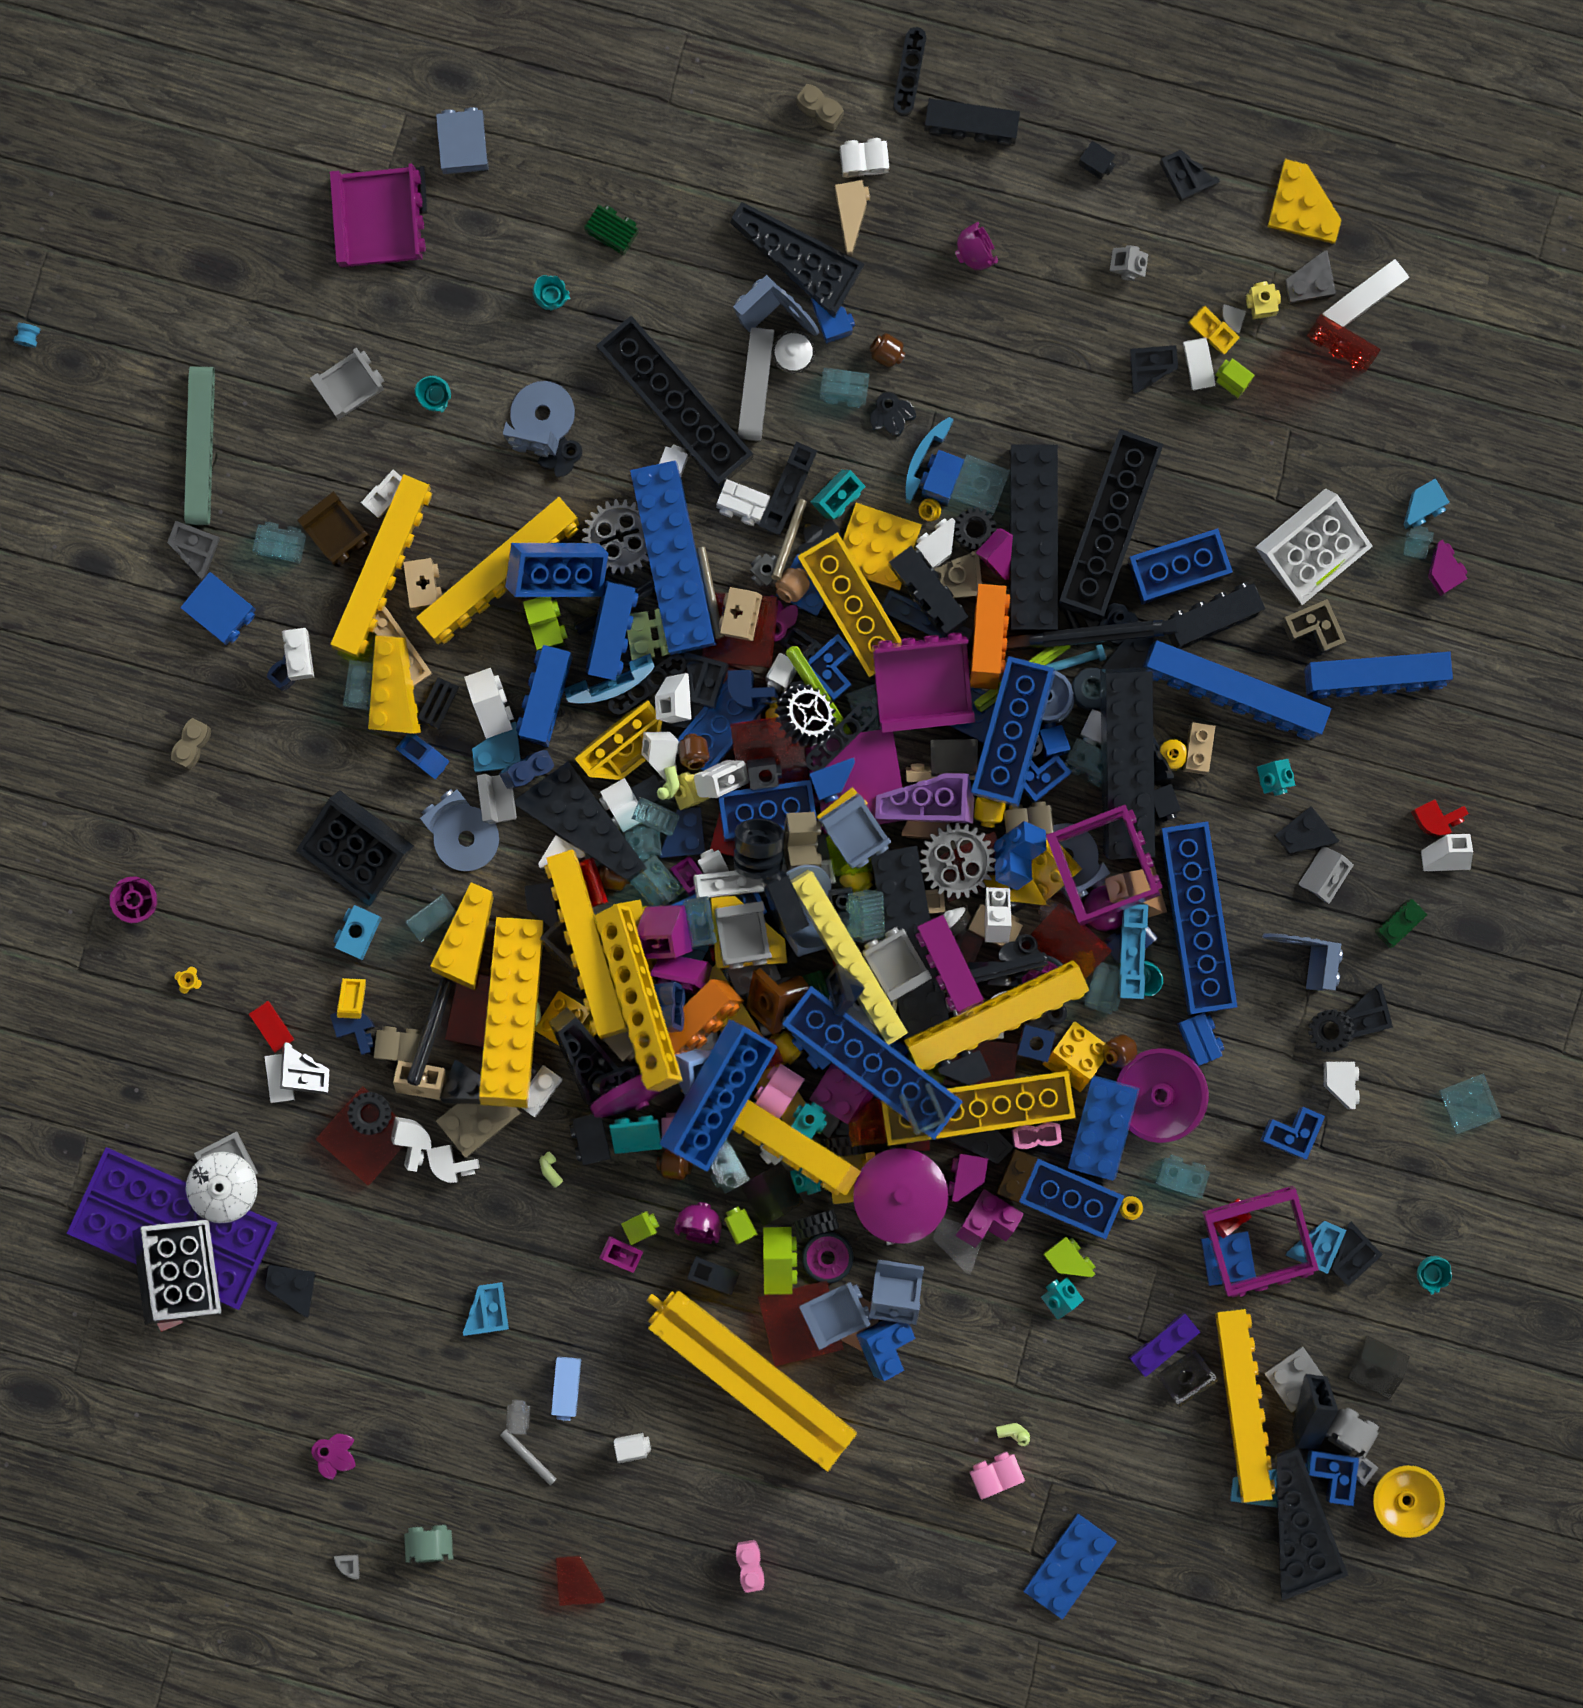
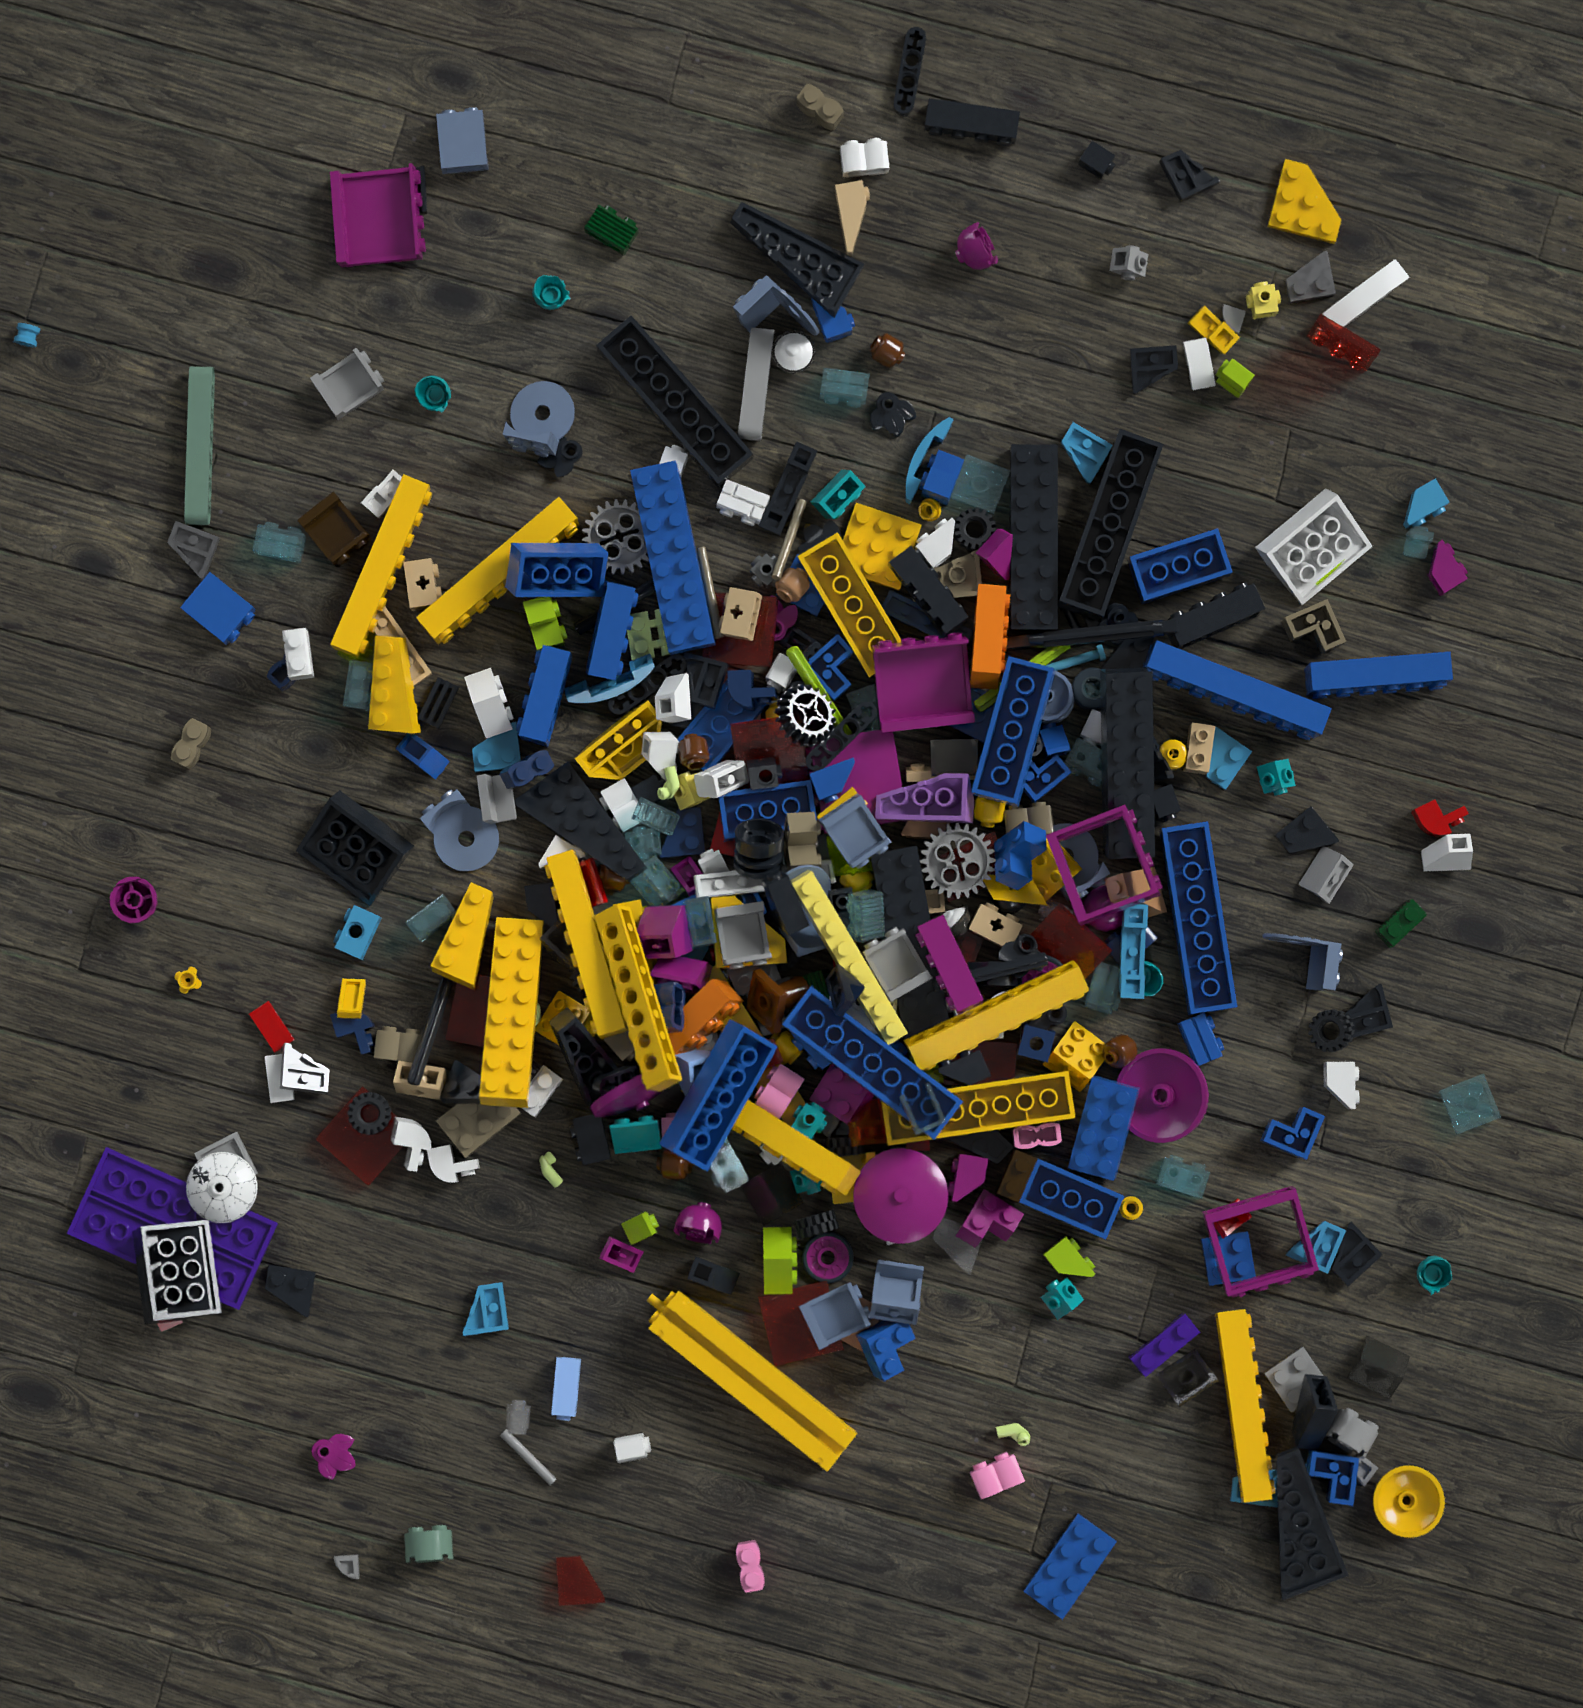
lime brick [724,1206,757,1245] -> none
white slope [984,887,1012,943] -> none
none -> dark azure wing [1061,422,1113,485]
none -> dark azure wing [1206,726,1252,790]

